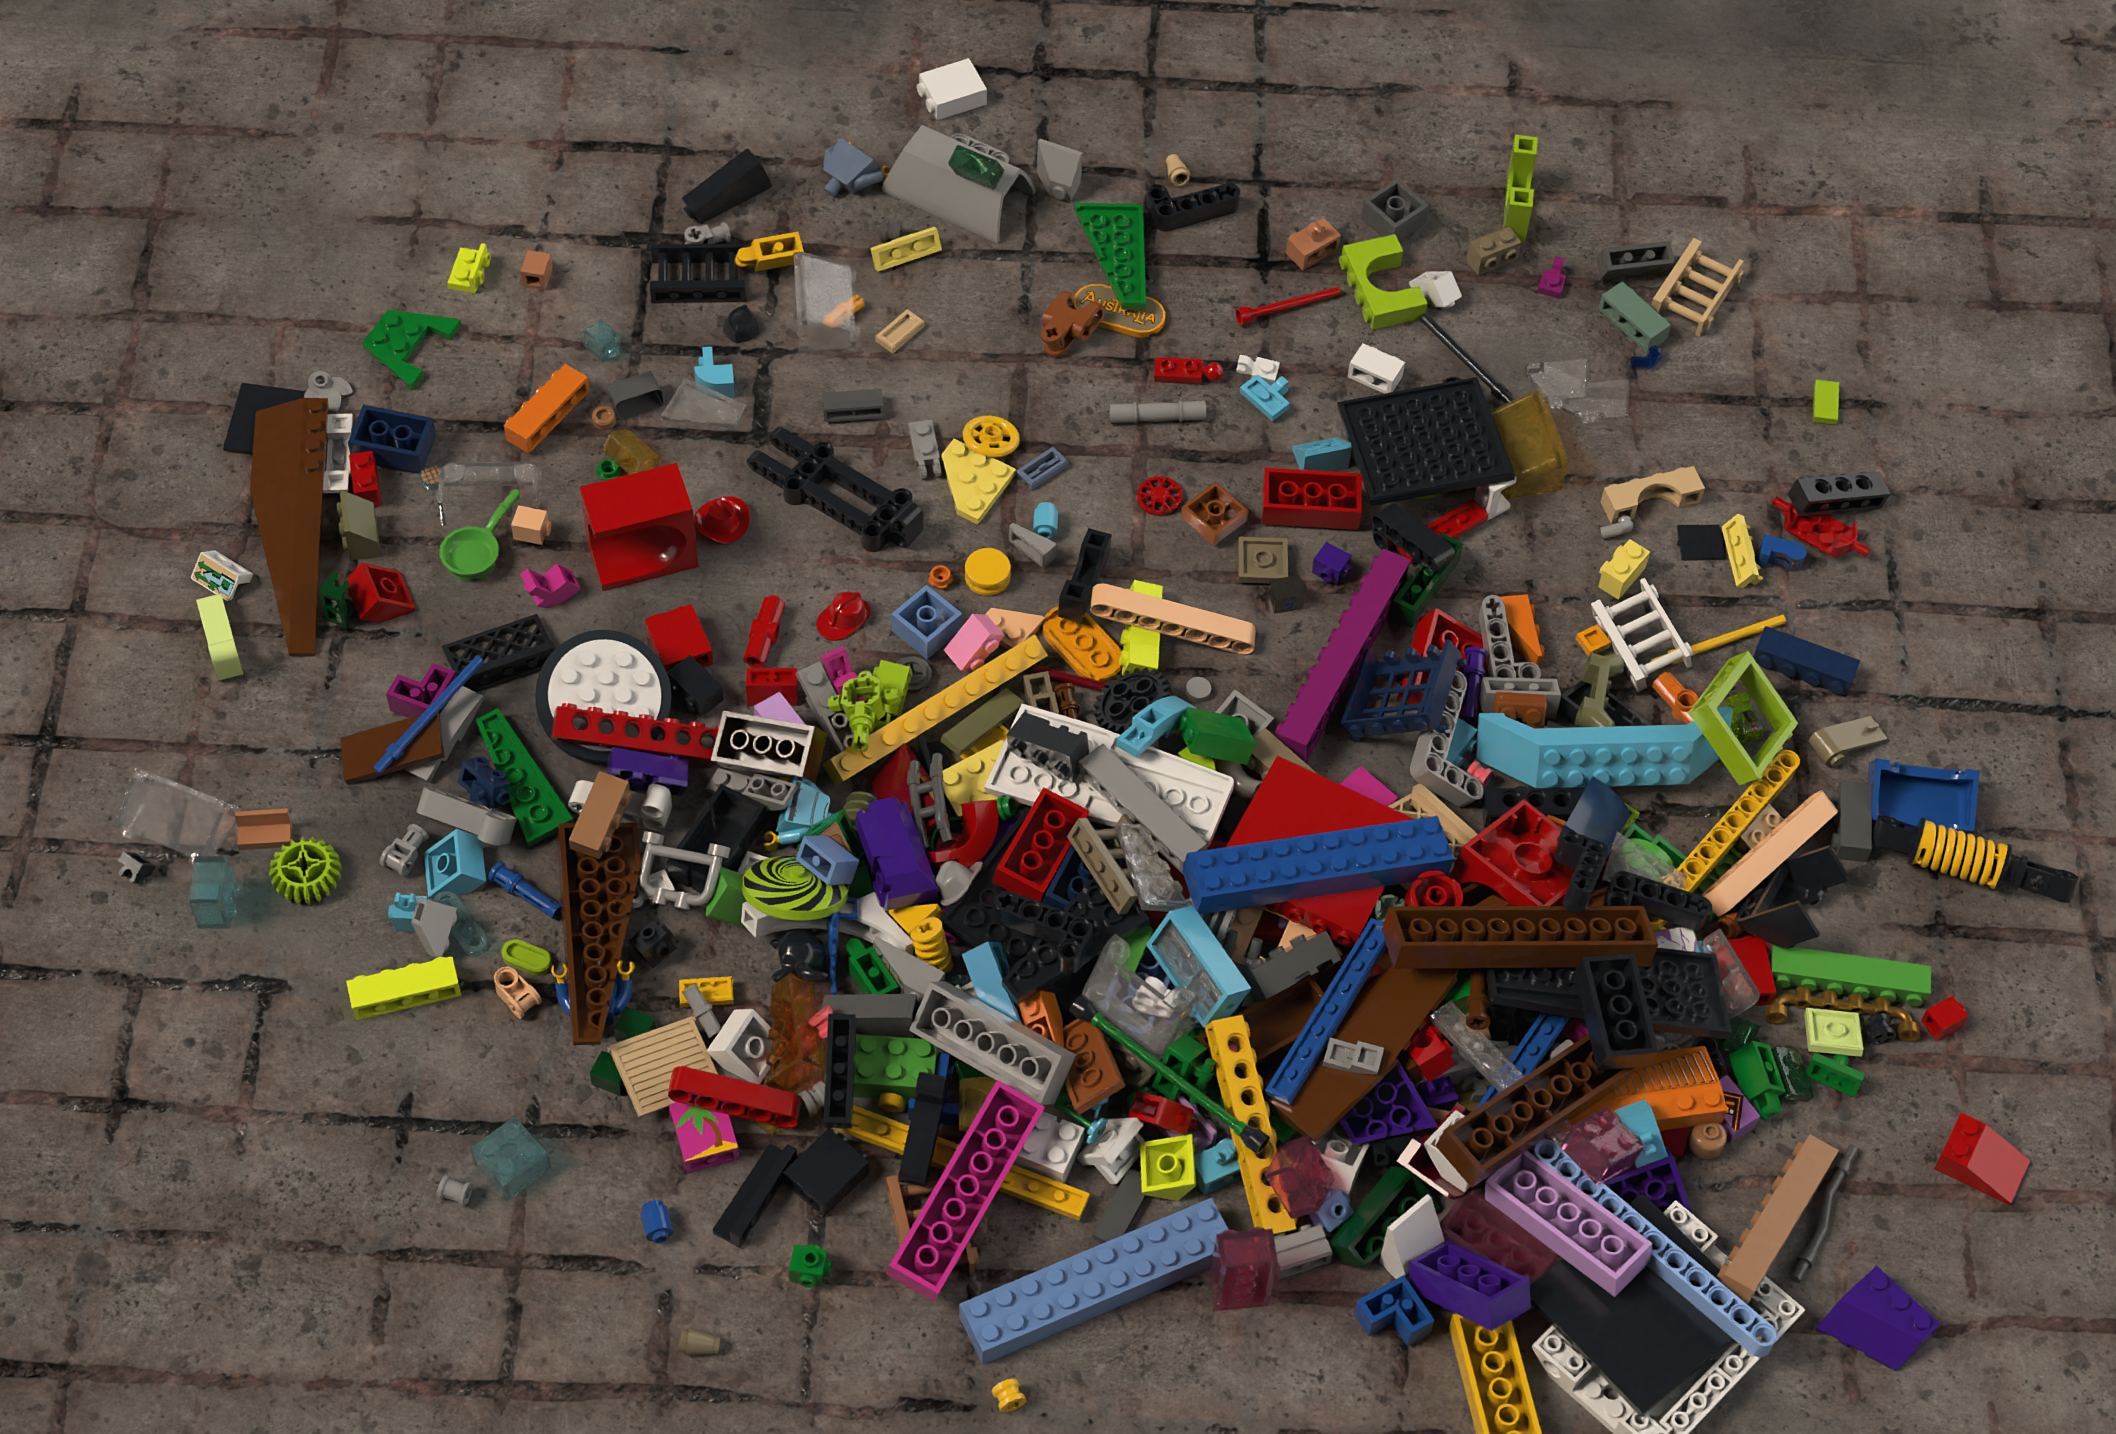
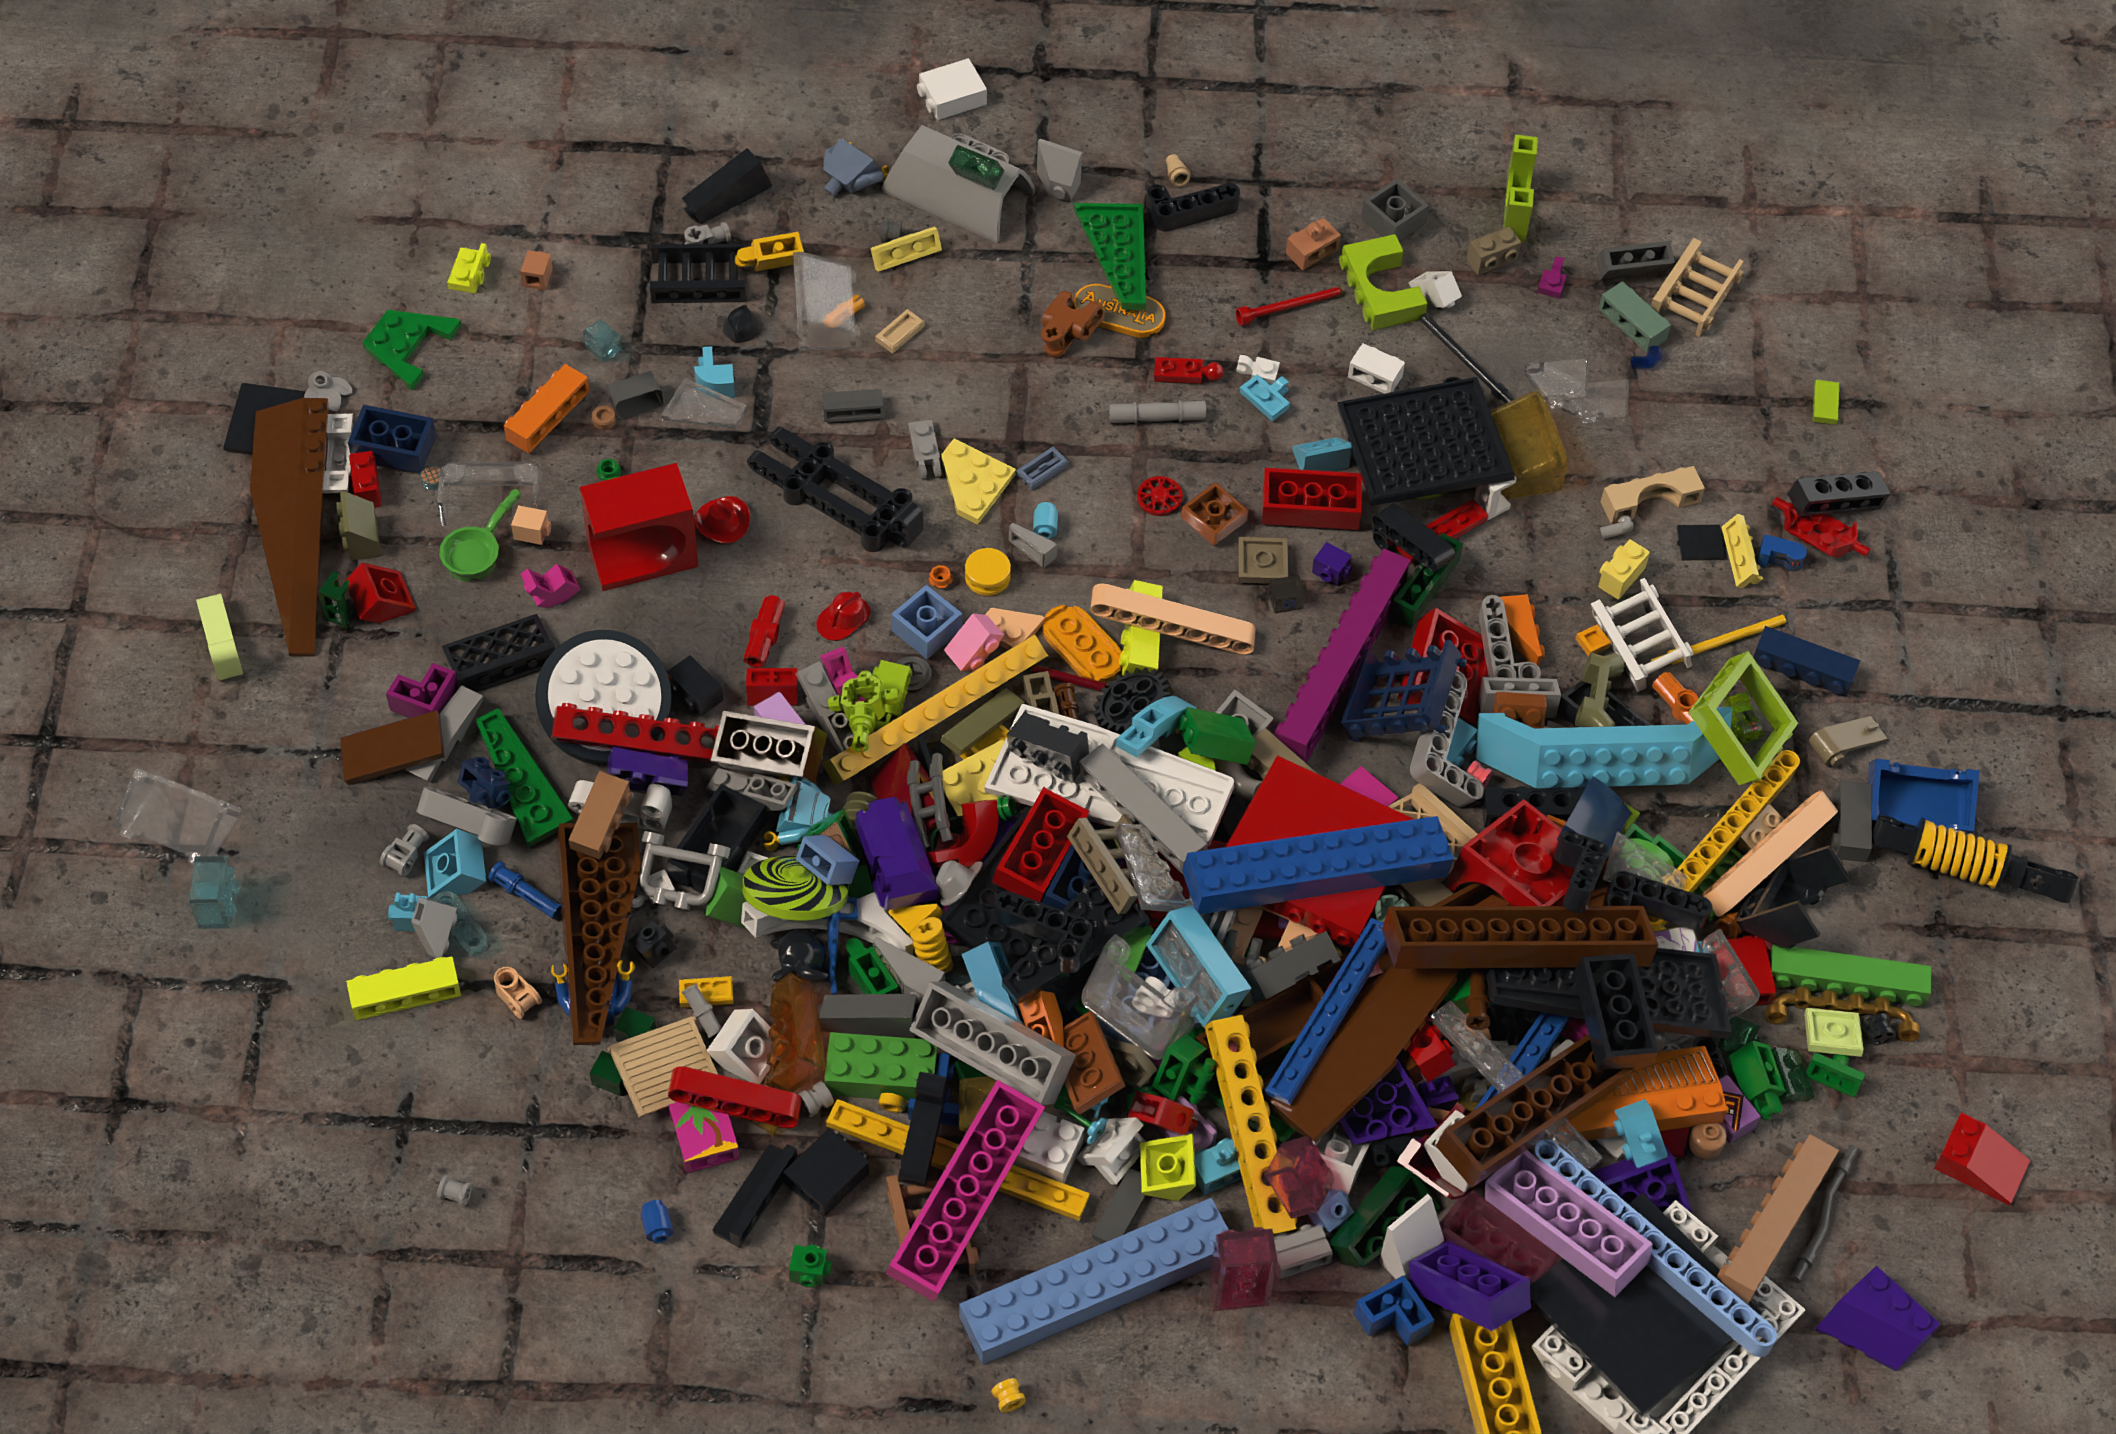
black tile [118,851,156,884] -> none
panel [191,550,253,601] -> none
nougat panel [235,808,292,850] -> none
lime gear [269,836,342,905] -> none
blue bar [373,655,484,774] -> none
clear light blue brick [470,1116,551,1201] -> none
lime tile [501,939,553,976] -> none
clear yellow brick [602,429,660,475] -> none
red brick [645,604,713,671] -> none
dark tan cone [678,1327,720,1356] -> none
coral wheel [808,1005,833,1039] -> none
black brick [823,1014,857,1129] -> none
yellow plate [962,416,1020,457] -> none
black arch [1058,528,1112,623] -> none
green hose [1069,995,1270,1155] -> none
light grey tile [1185,677,1211,703] -> none
light grey slope [1322,1038,1384,1074] -> none
red brick [1404,871,1463,907] -> none
dark purple pin [1461,647,1488,723] -> none
clear pink brick [1559,1107,1645,1185] -> none
red brick [1921,996,1968,1042] -> none

